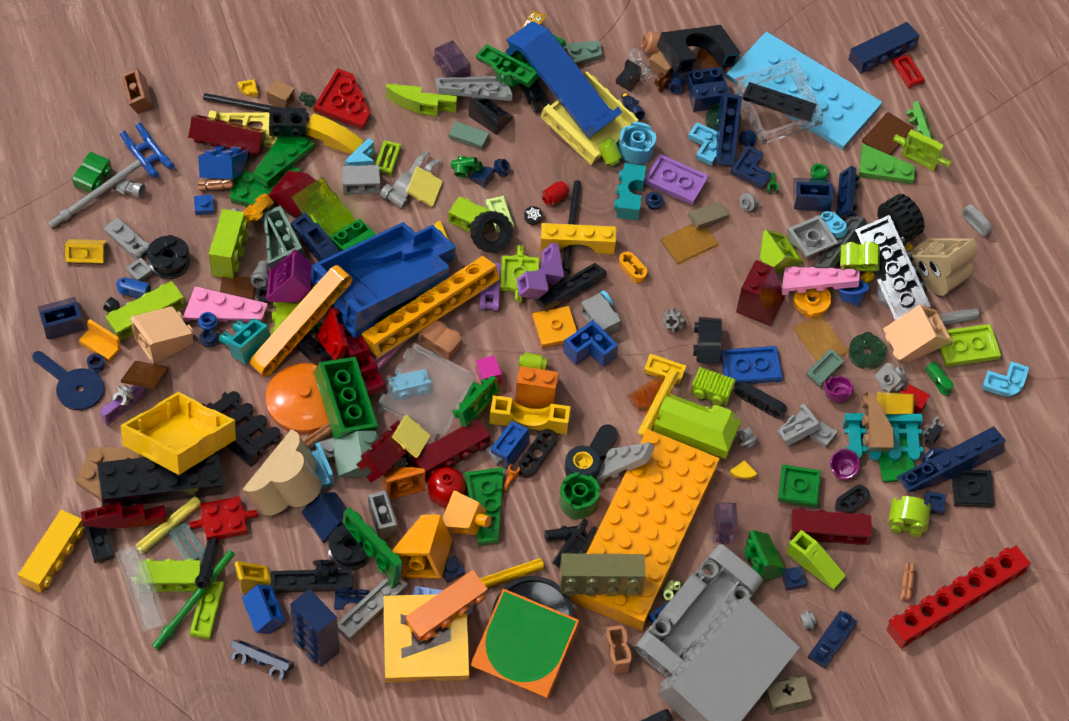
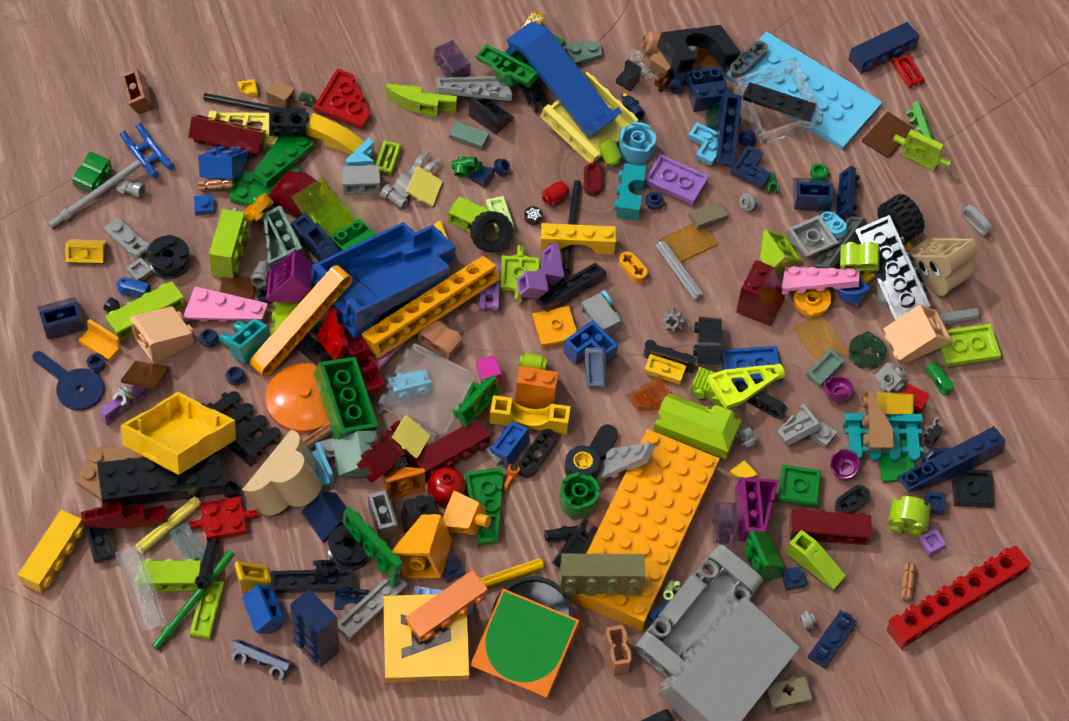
blue plate [198,312,218,330] -> none
yellow axle [638,368,680,437] -> none
bright green wing [859,144,915,184] -> none
medium azure plate [982,361,1029,397] -> none
none -> black hinge [223,481,241,498]
none -> dark blue plate [225,366,245,385]
none -> black torso [401,495,439,533]
none -> dark red tile [584,163,602,196]
none -> sand blue tile [585,347,607,387]
none -> black plate [643,340,697,374]
none -> light grey axle [656,241,703,300]
none -> neon yellow plate [706,364,785,409]
none -> dark grey beam [729,41,768,79]
none -> magenta wedge [735,477,779,542]
none -> medium lavender plate [918,529,947,556]

